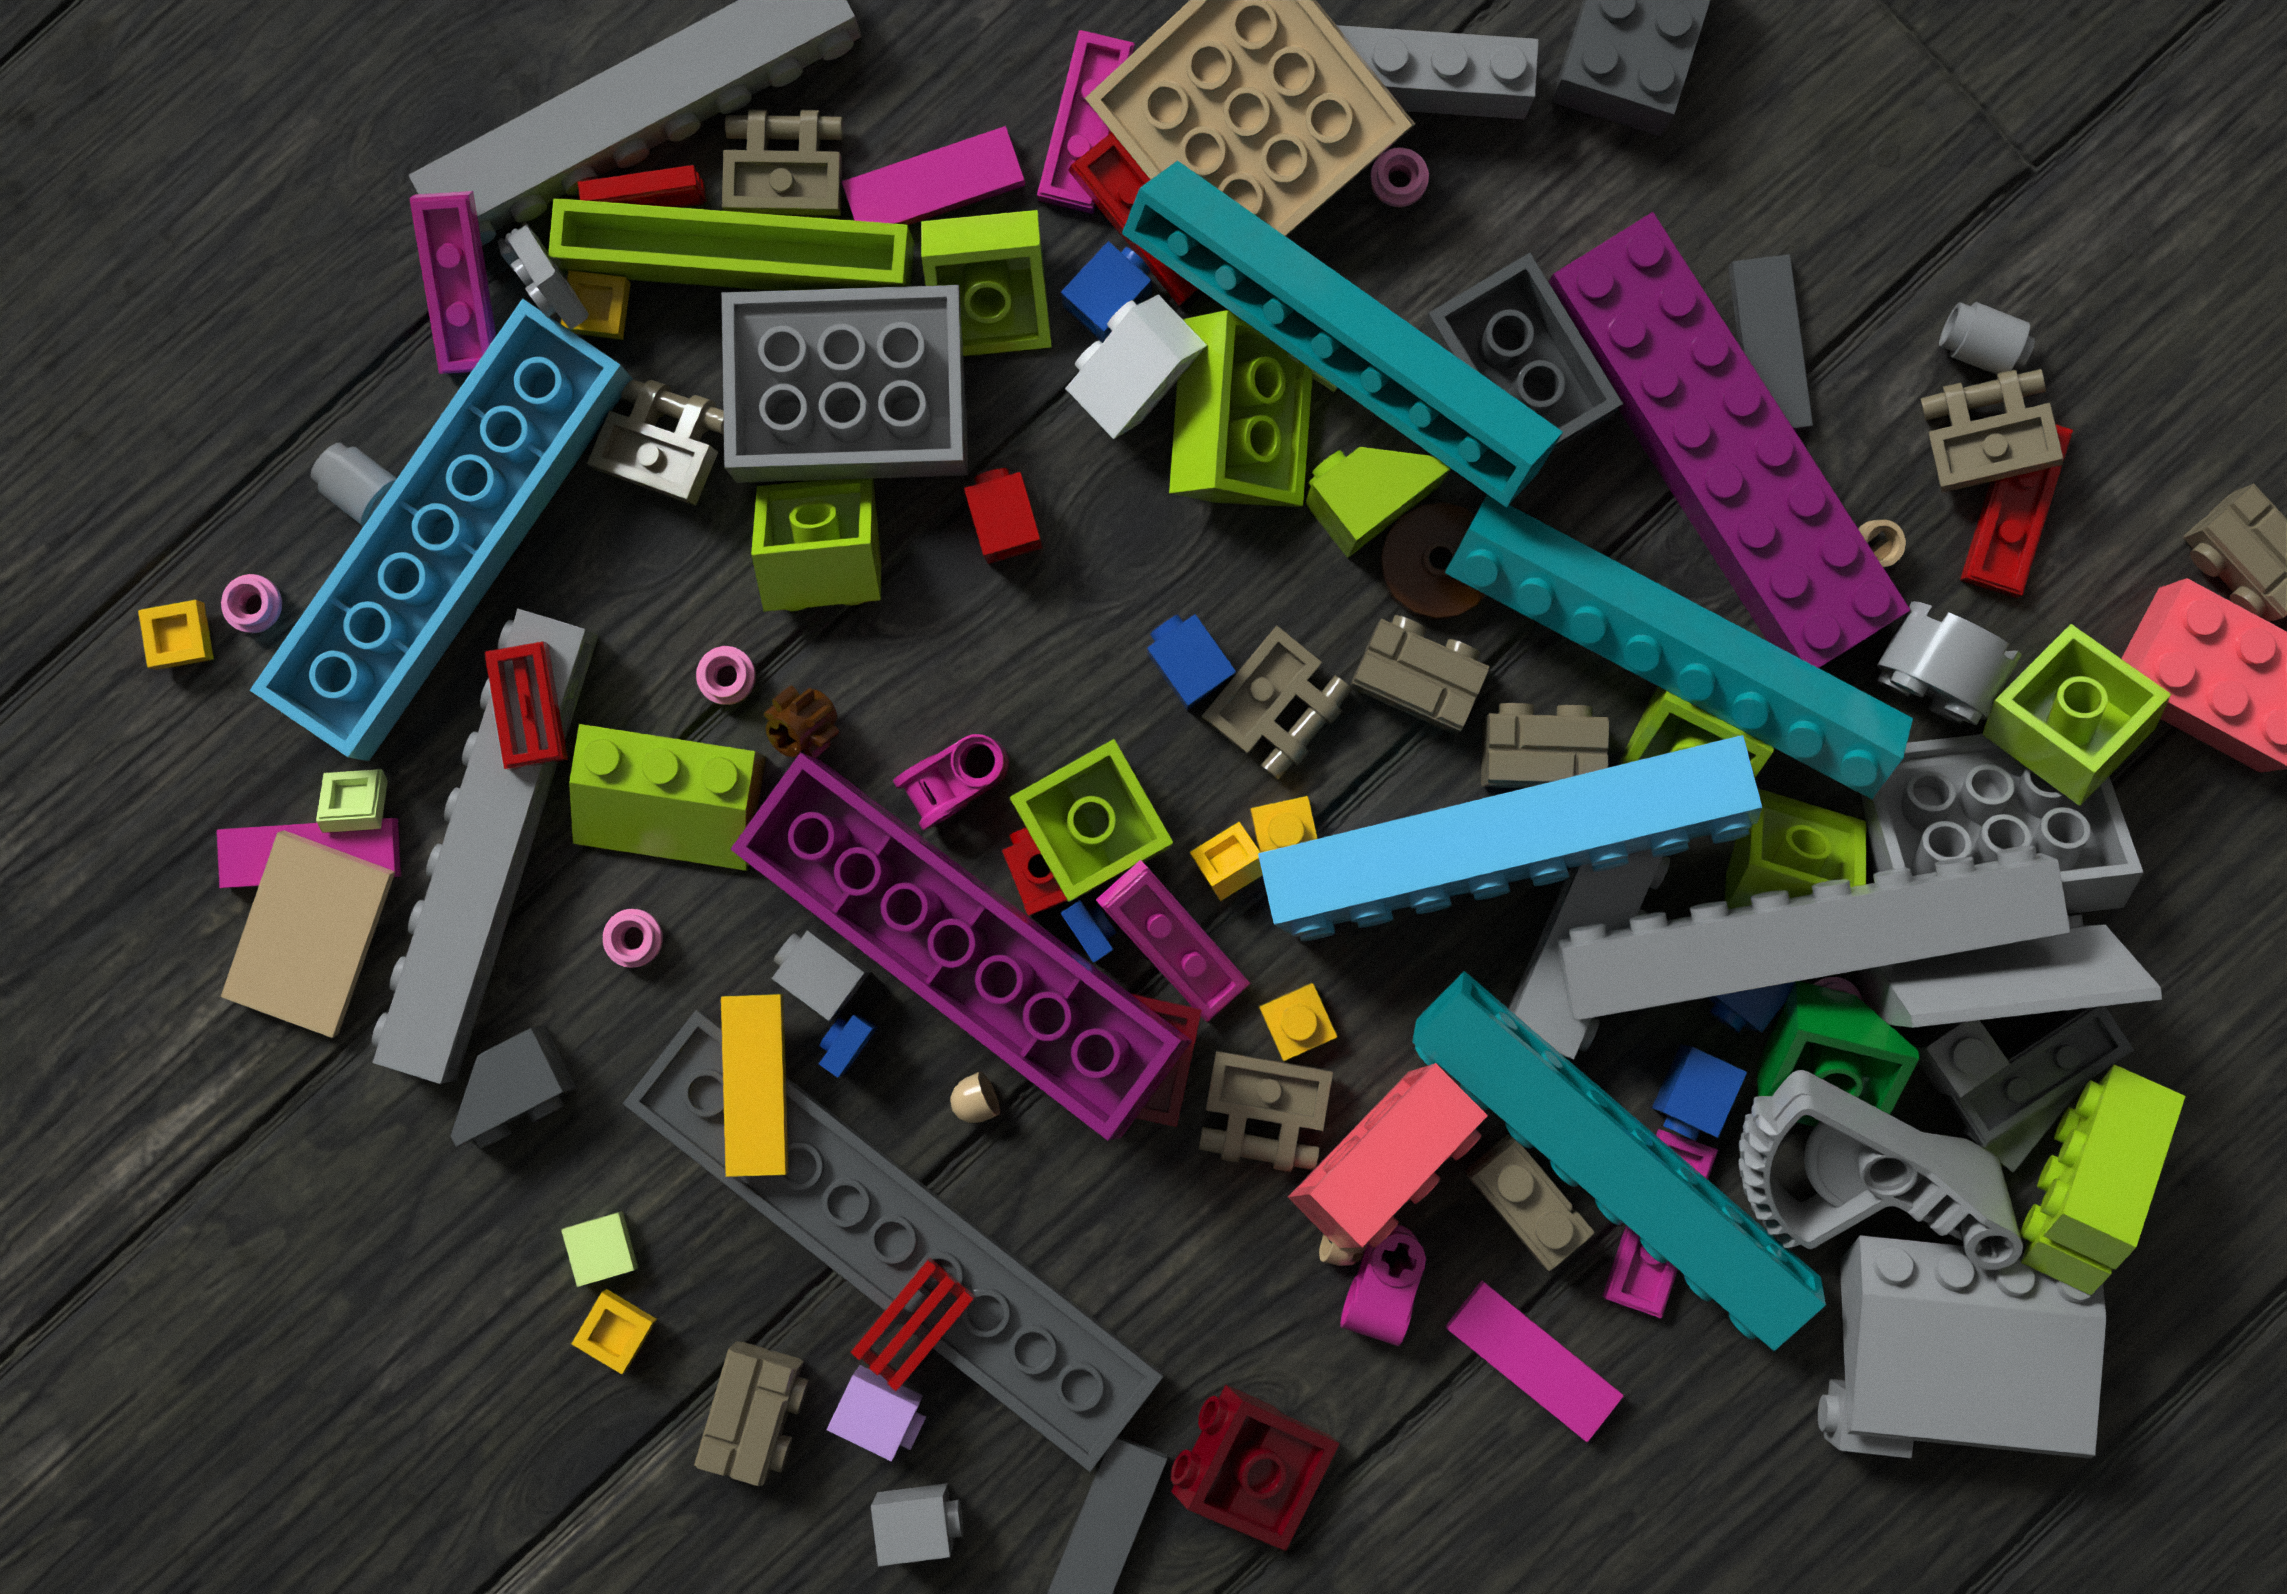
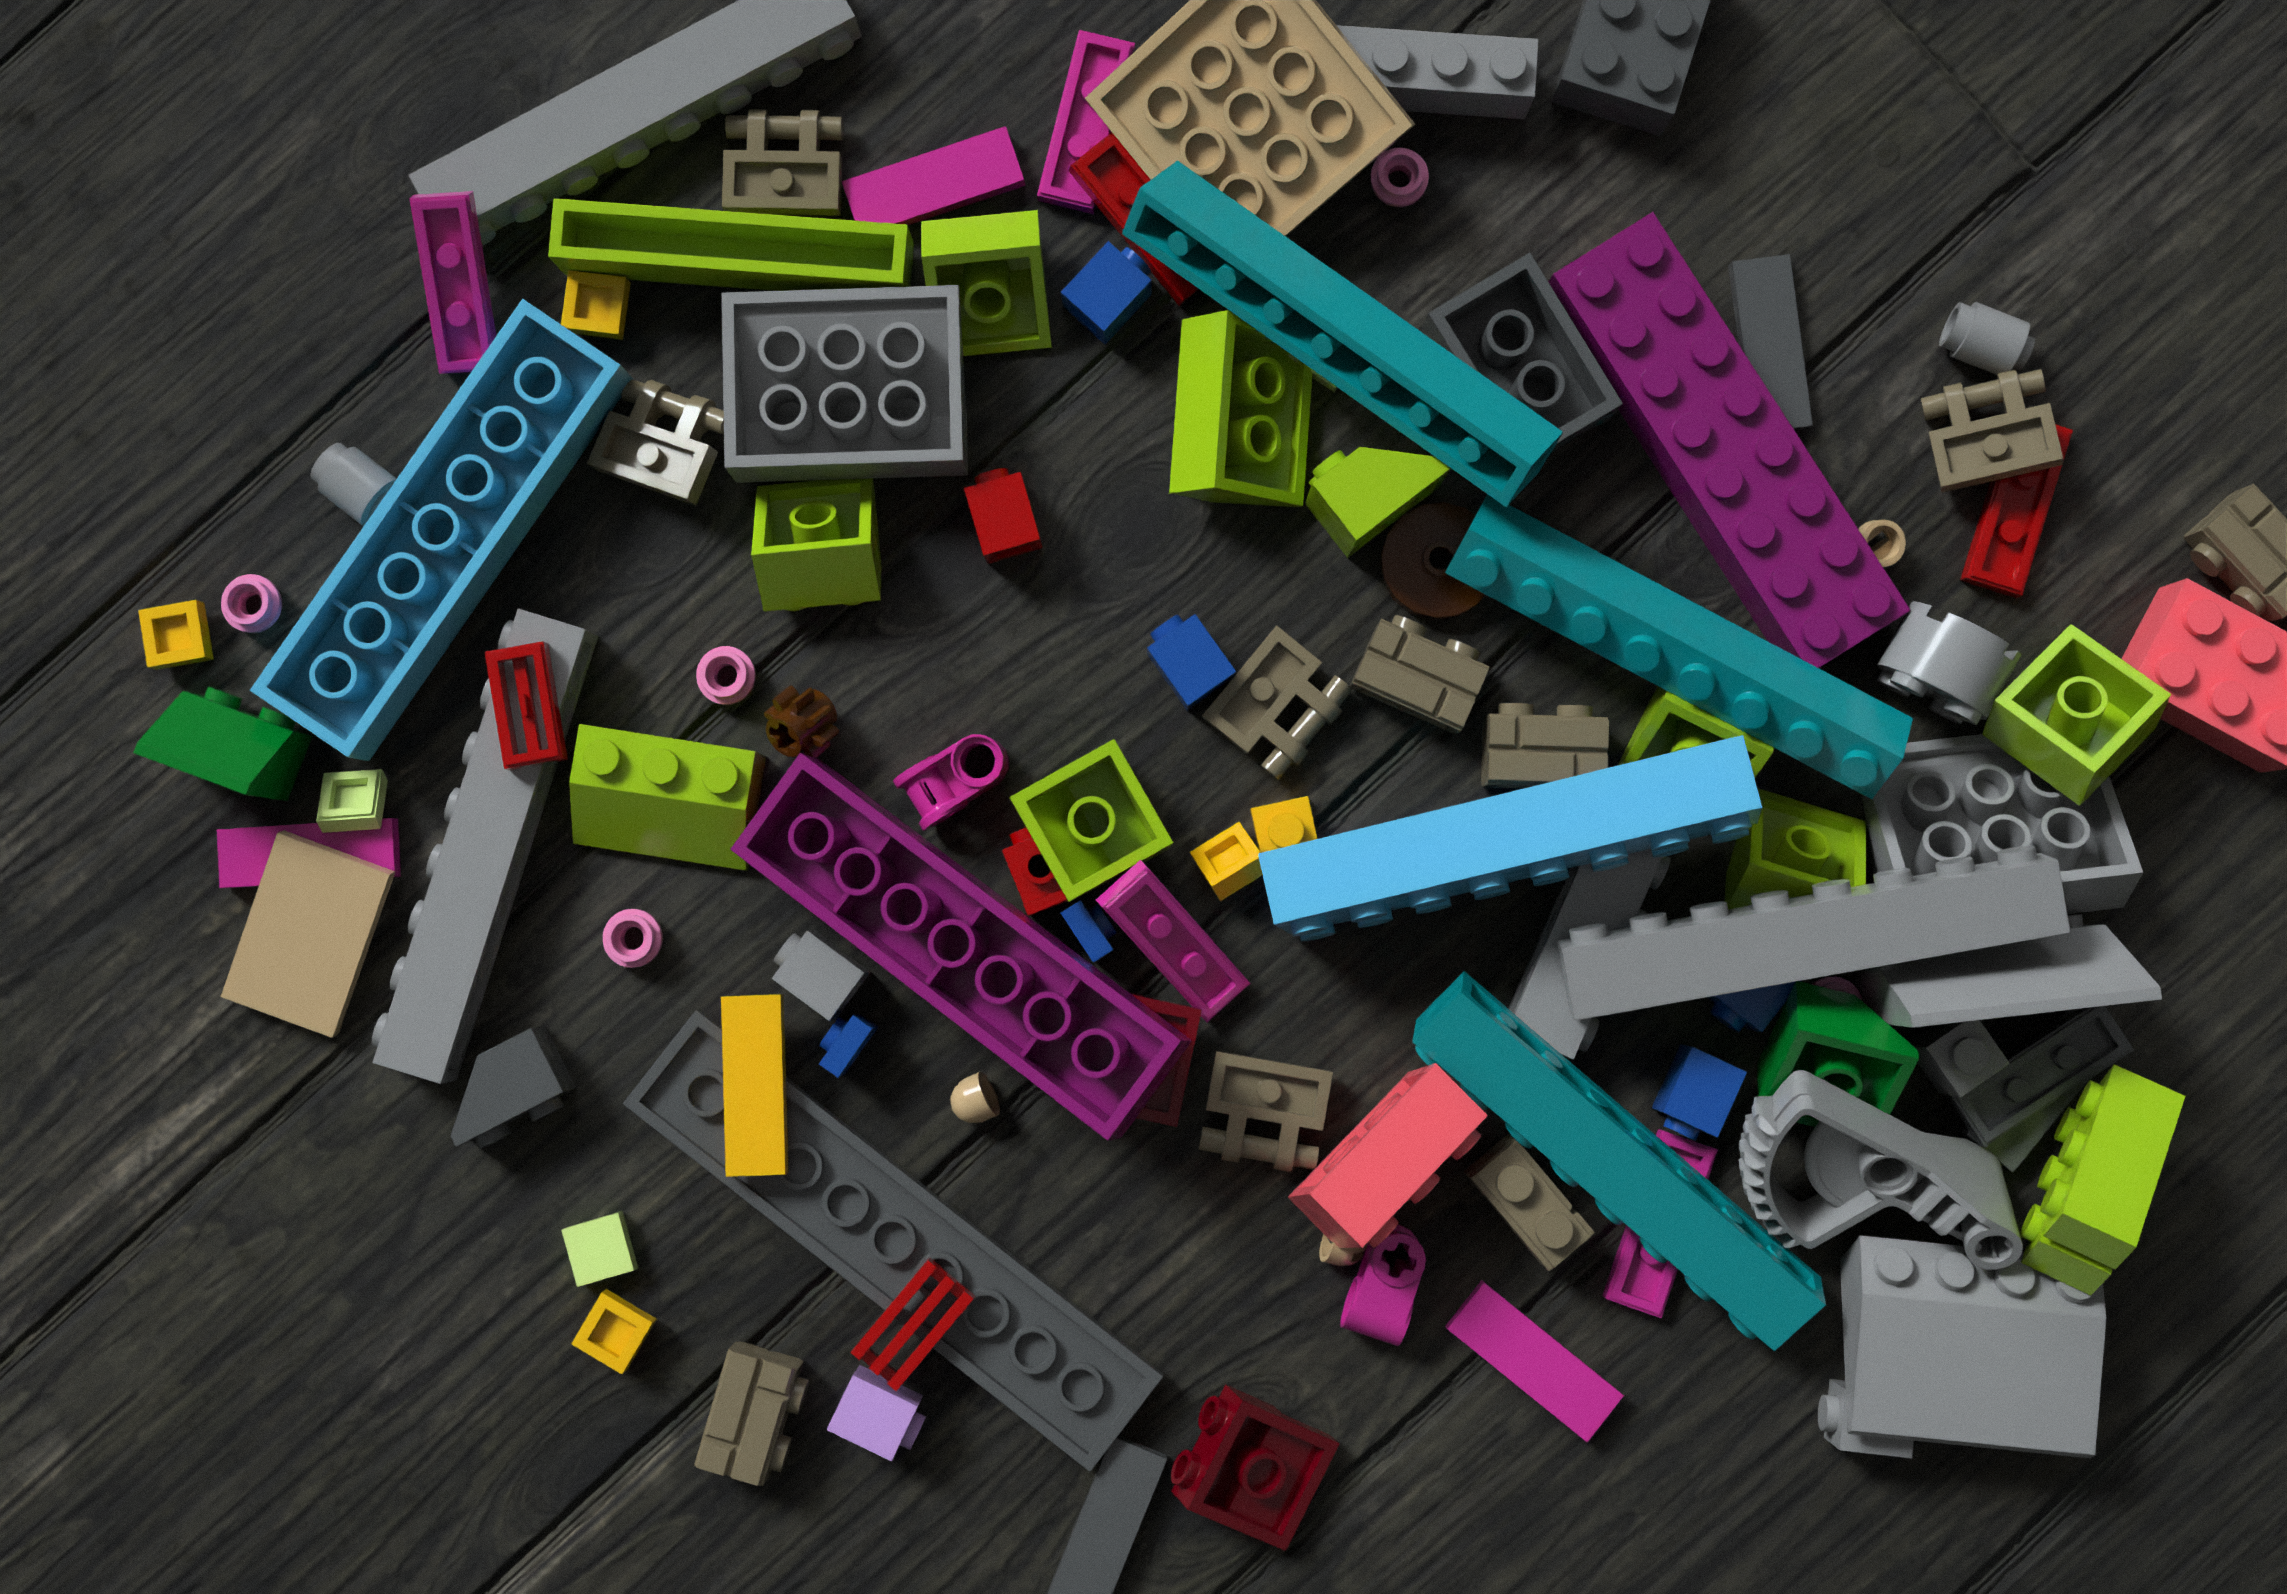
light grey hinge [498,221,589,330] -> none
red tile [578,165,707,208] -> none
light grey brick [871,1483,963,1566] -> none
white brick [1065,294,1207,439] -> none
yellow plate [1259,983,1337,1061] -> none
none -> green slope [133,686,313,801]

